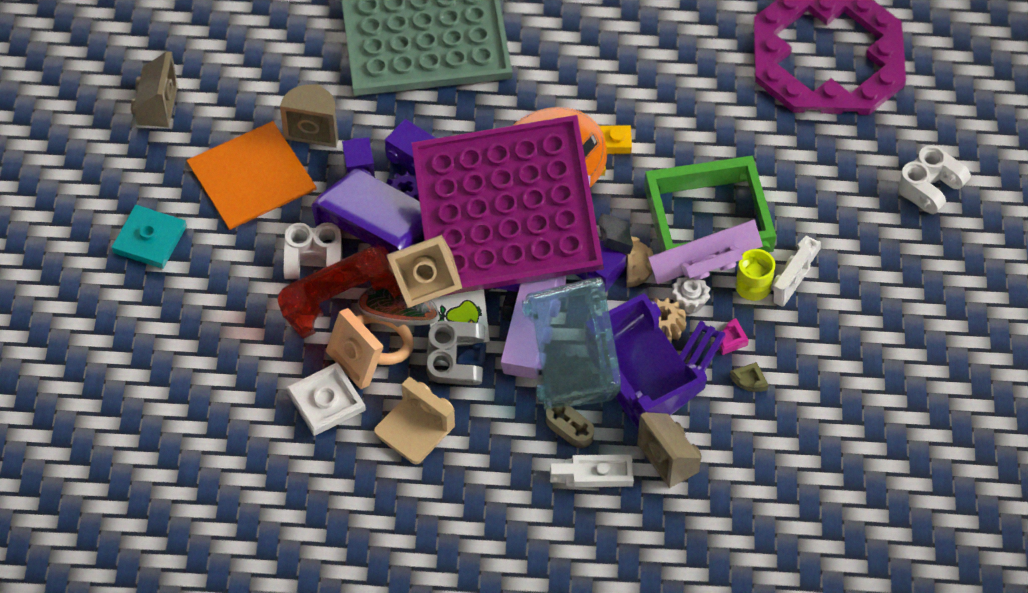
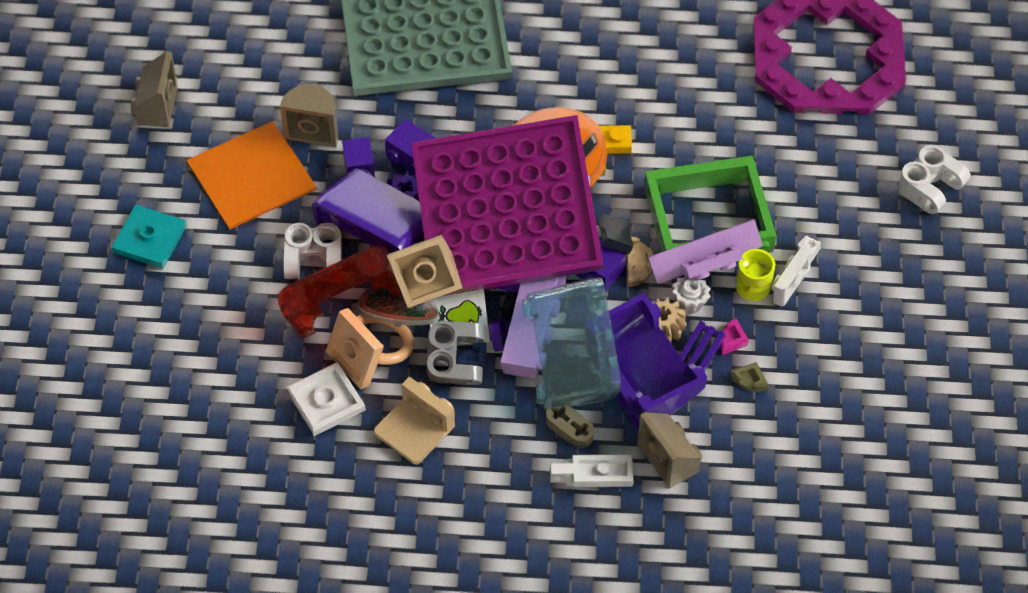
none -> dark purple tile [488,316,507,352]

